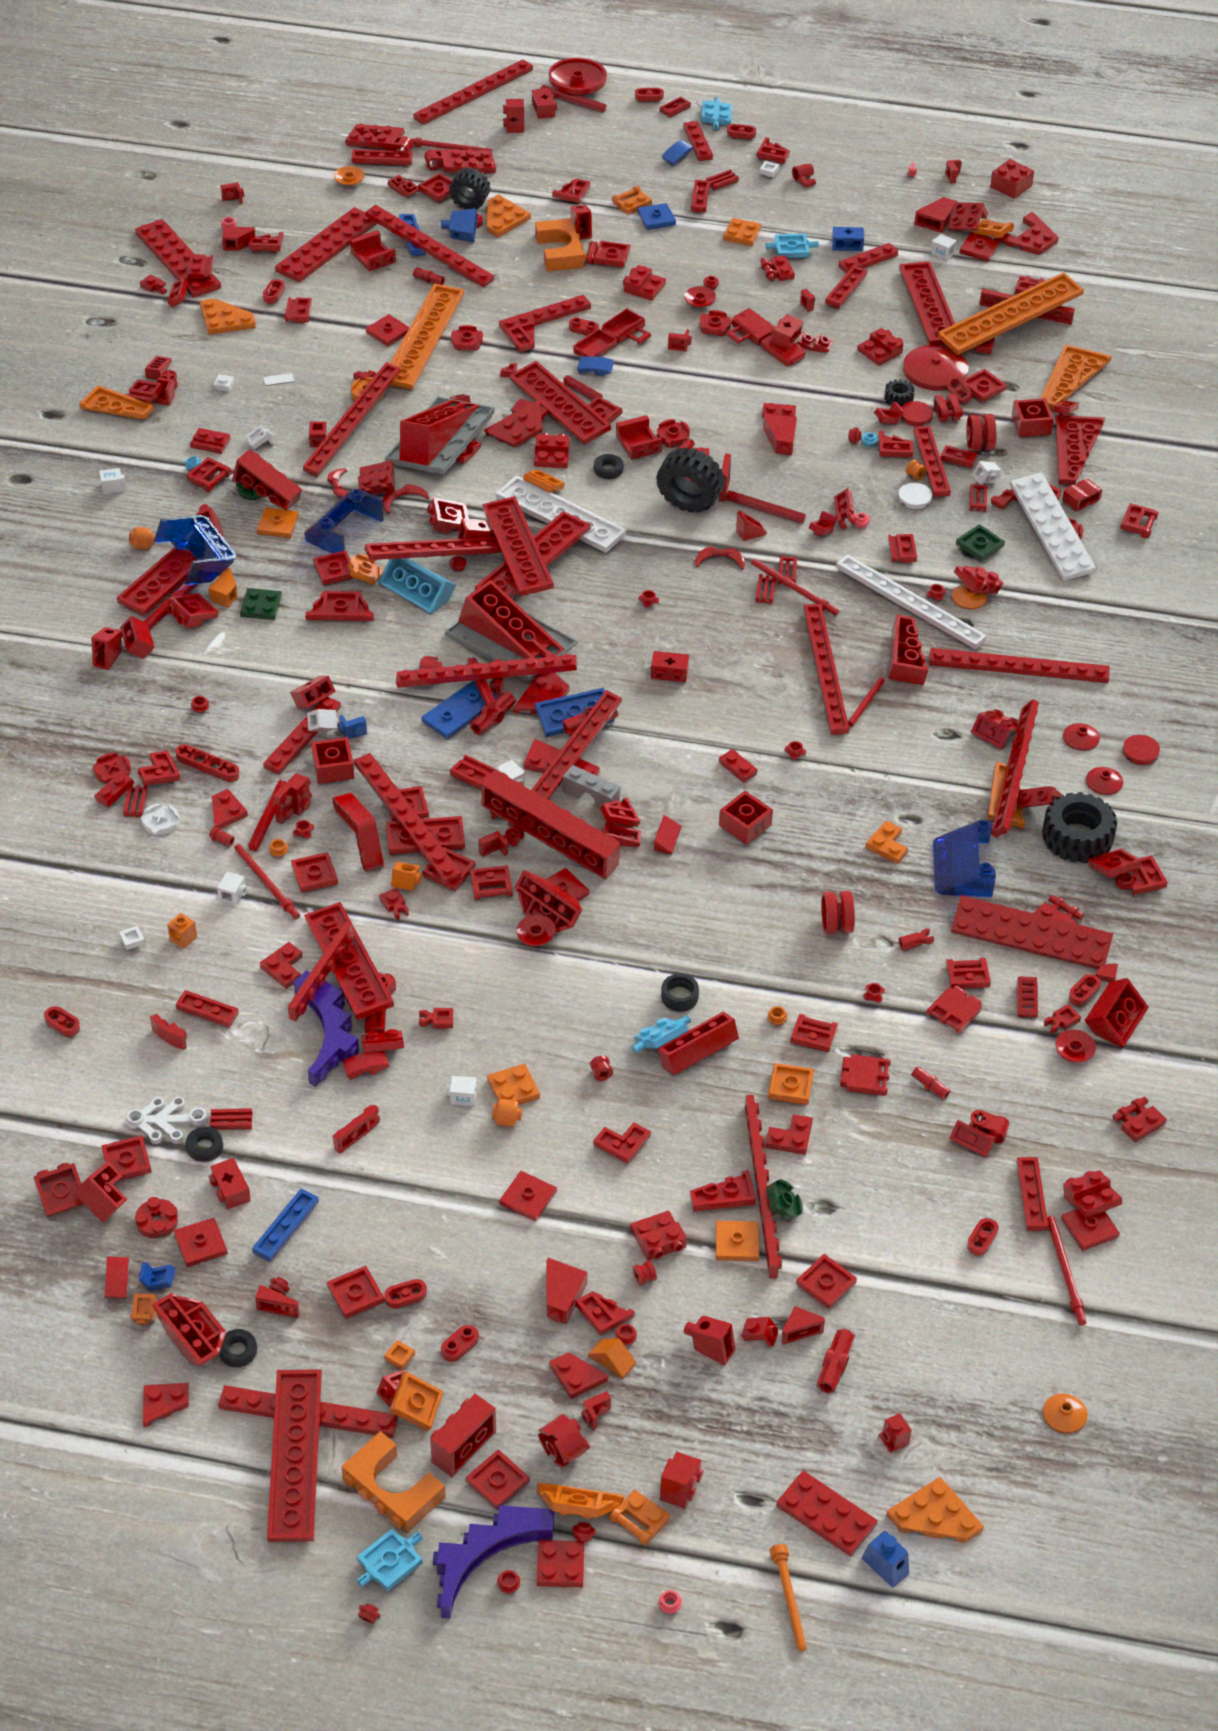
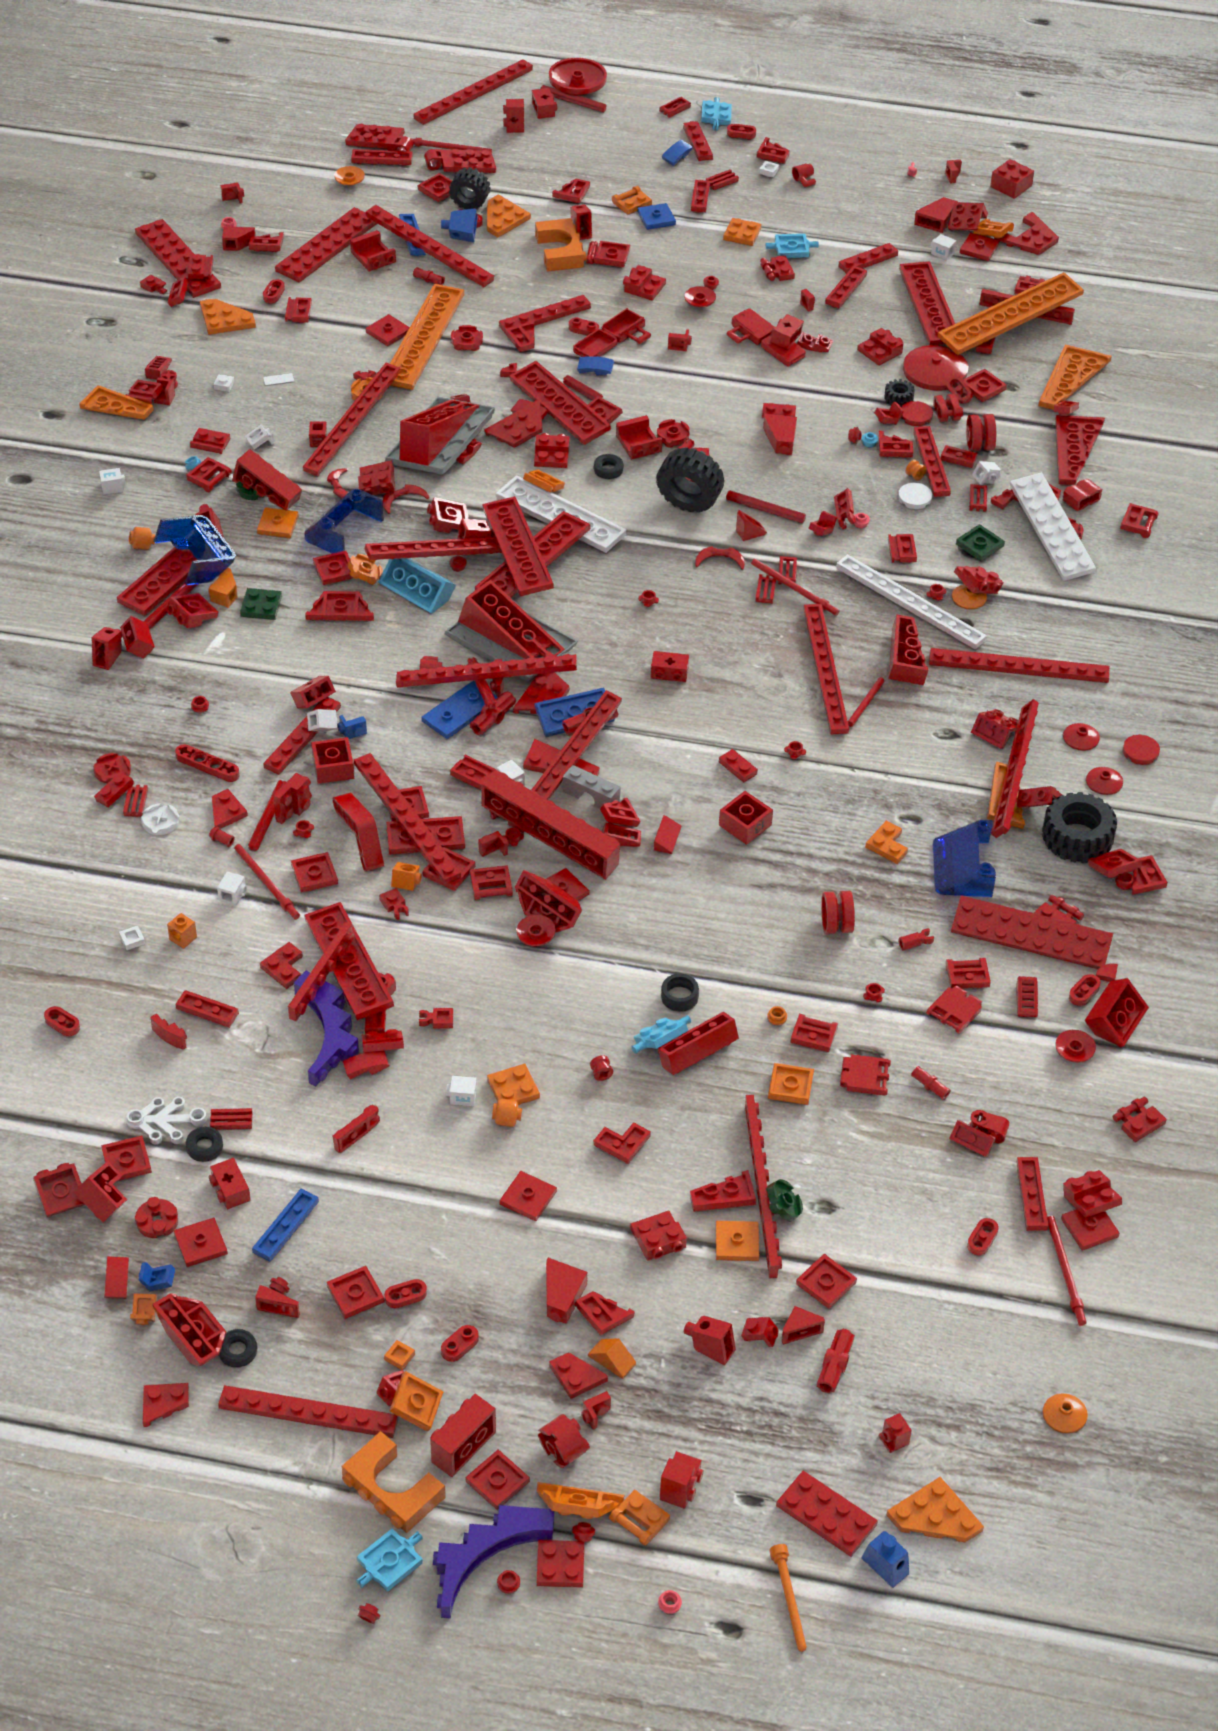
red plate [138,751,180,786] -> none
red plate [267,1369,322,1542] -> none
orange plate [269,839,288,857] -> none
red slope [387,175,420,197] -> none
red plate [615,1324,637,1345] -> none
red wheel [632,1260,657,1286] -> none
red plate [635,88,664,102] -> none
red plate [699,310,731,336] -> none
red plate [719,453,732,502] -> none
red plate [765,1114,813,1155] -> none
blue brick [832,227,864,251] -> none
red brick [1012,398,1054,437] -> none
red plate [1044,1004,1081,1034] -> none

